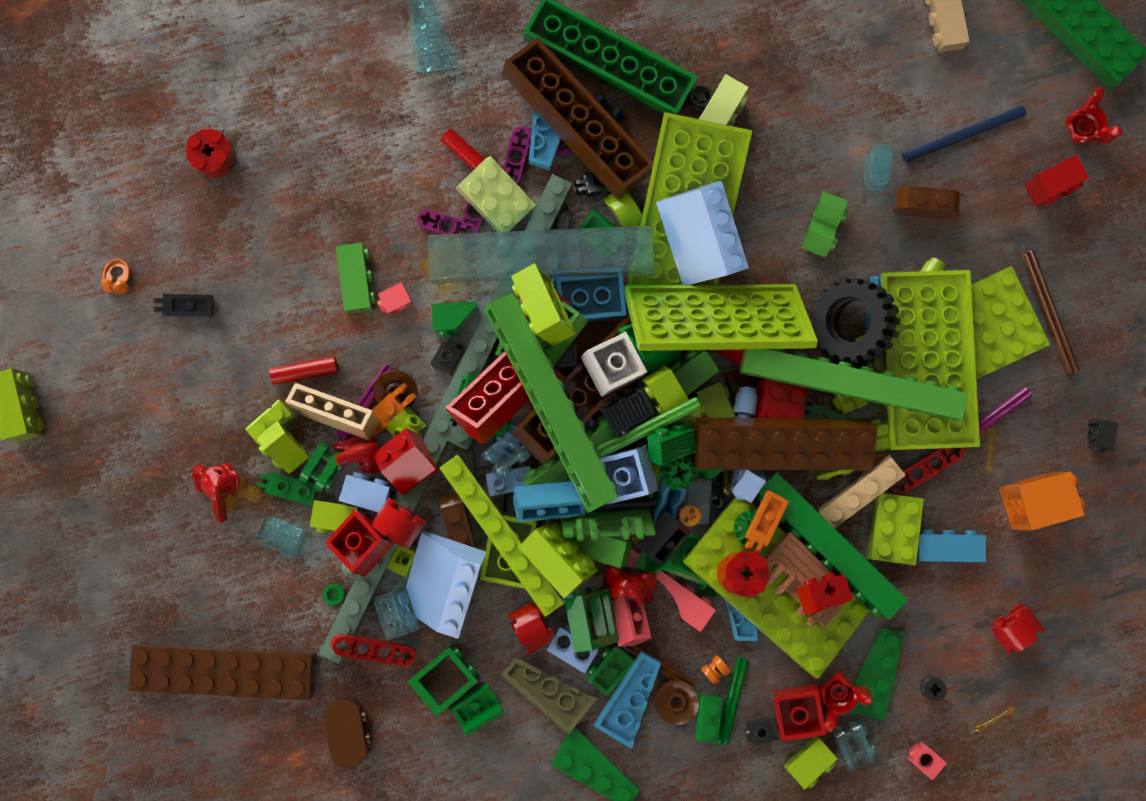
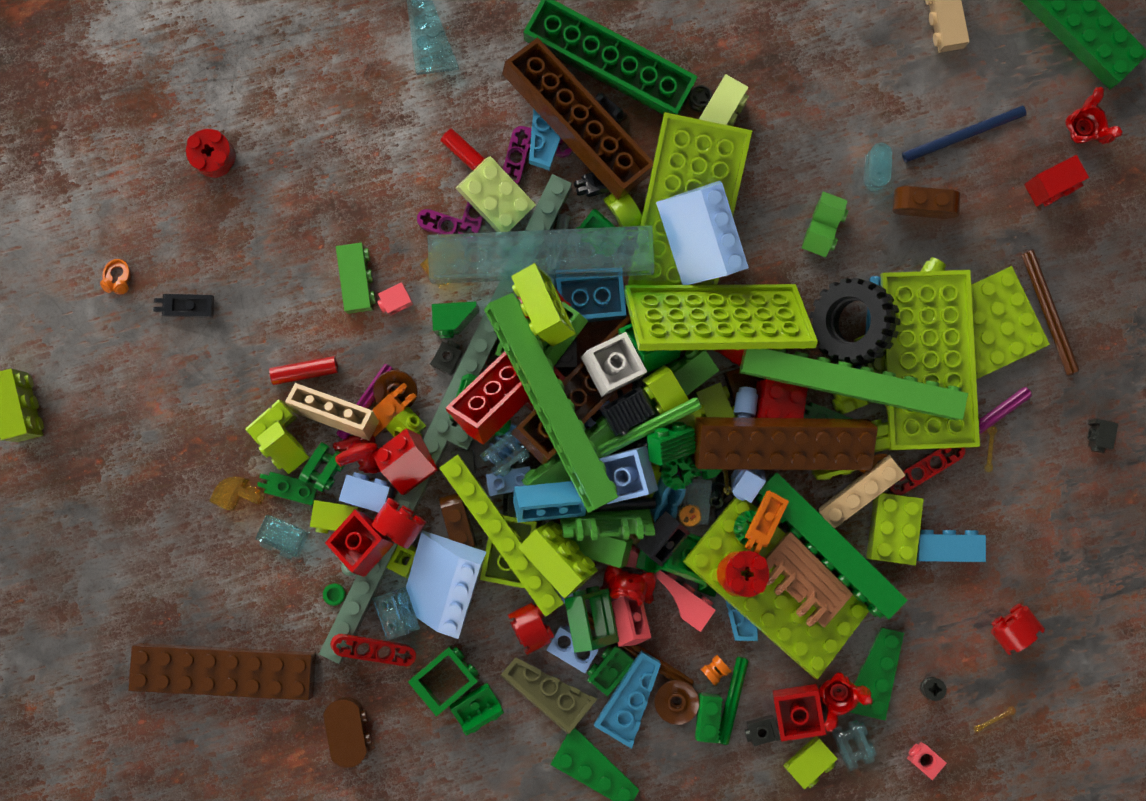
red hair [192,463,240,523] -> none
red brick [796,572,853,615] -> none
orange container [999,471,1085,530] -> none

